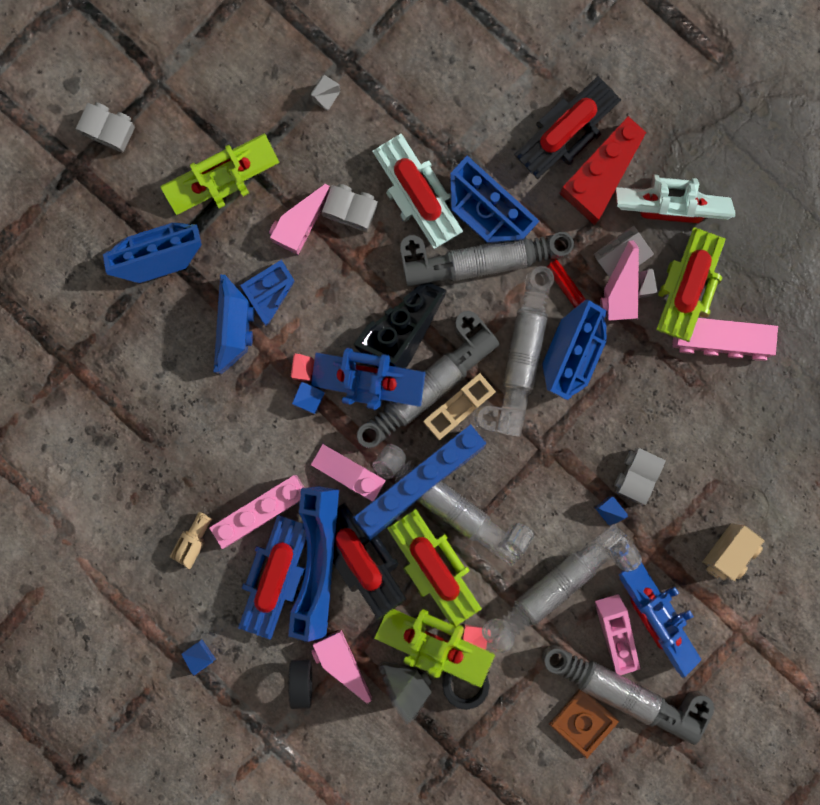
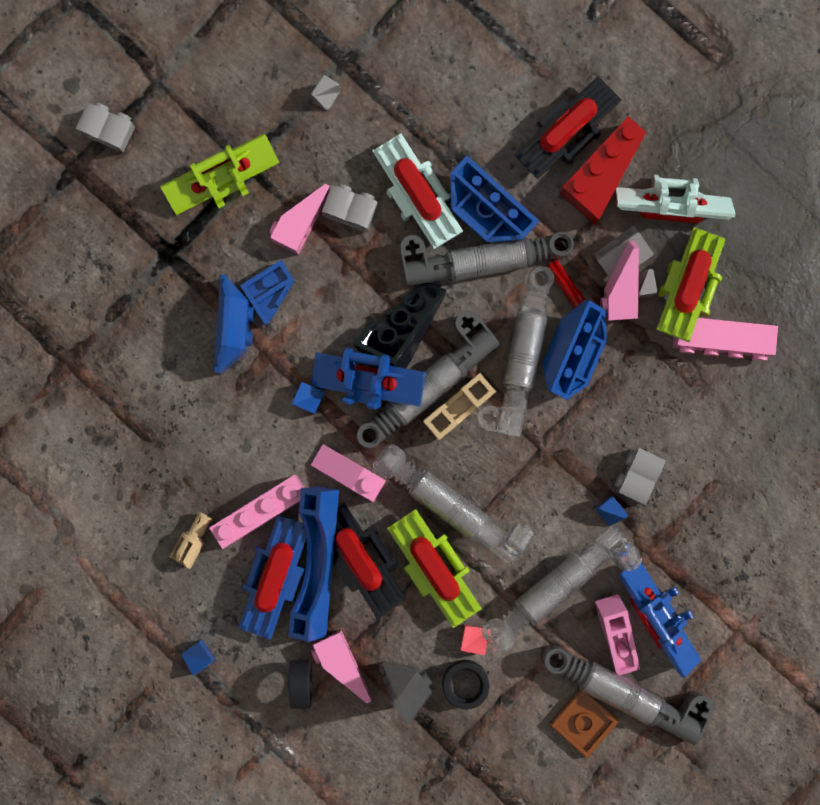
blue wedge [103,223,202,283] -> none
coral slope [291,354,314,382] -> none
blue arch [354,424,486,540] -> none
lime piece [374,609,495,688] -> none
tan brick [702,523,764,581] -> none

